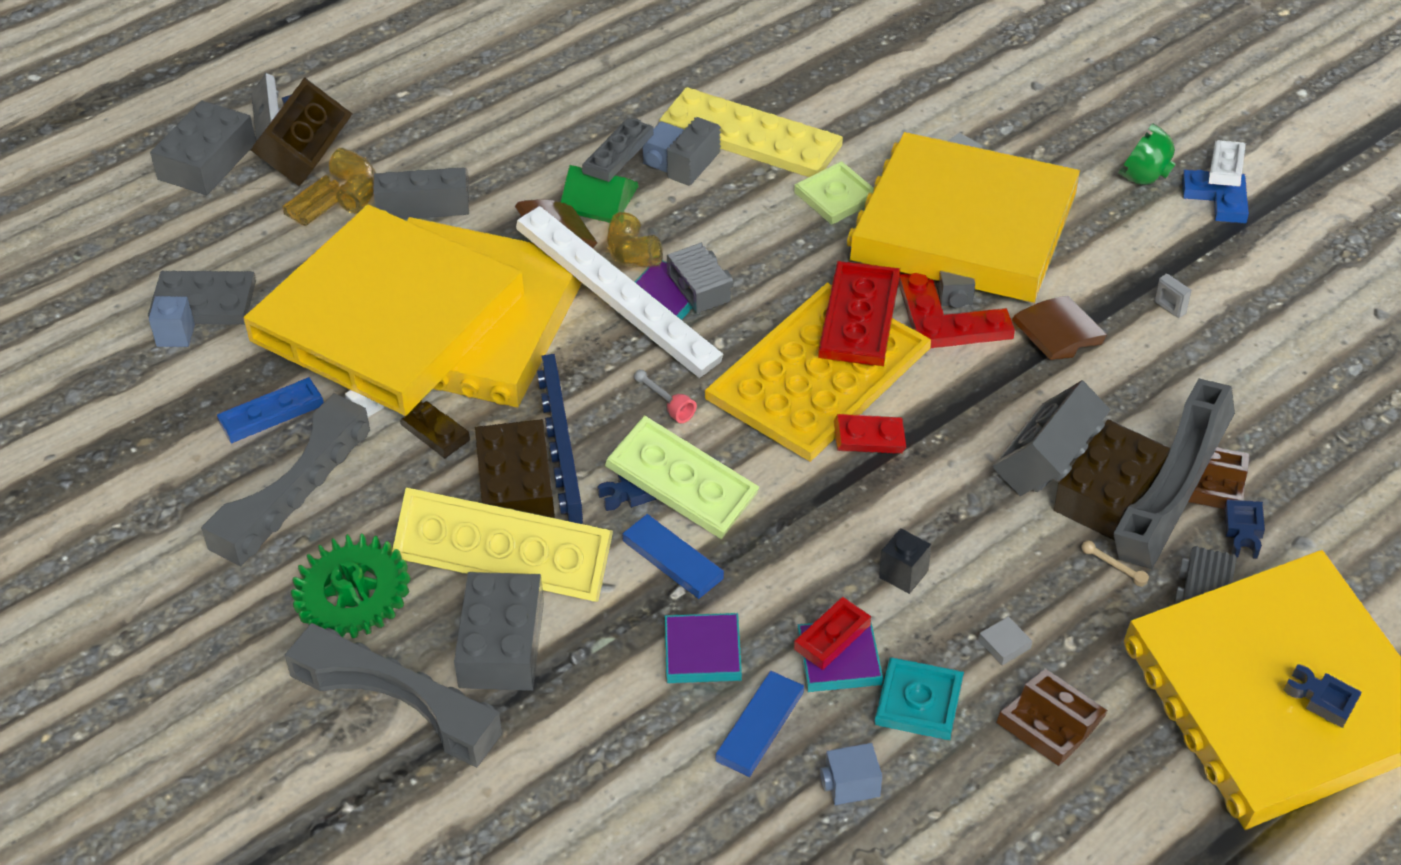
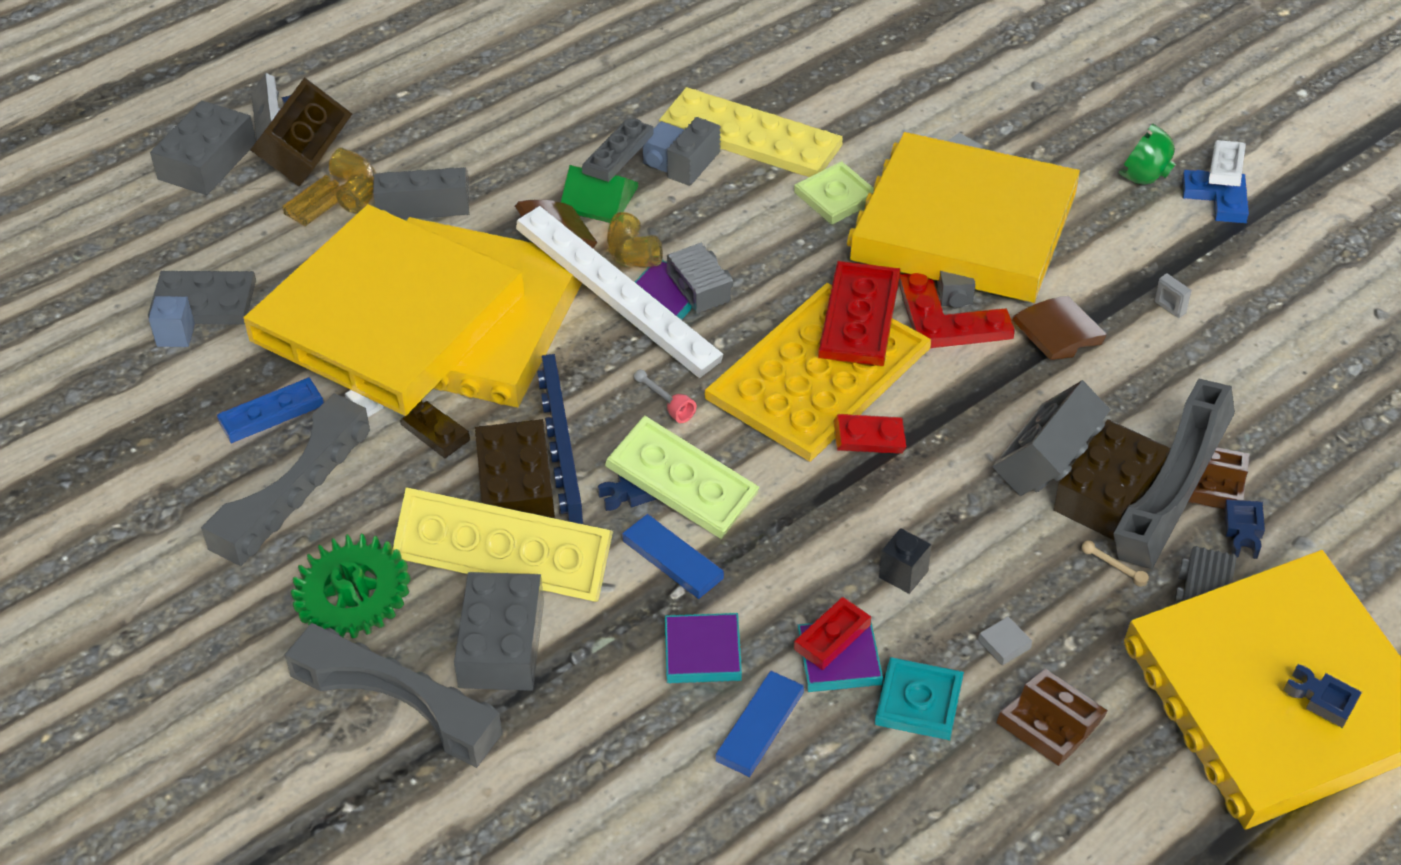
sand blue brick [820,743,882,805] -> none

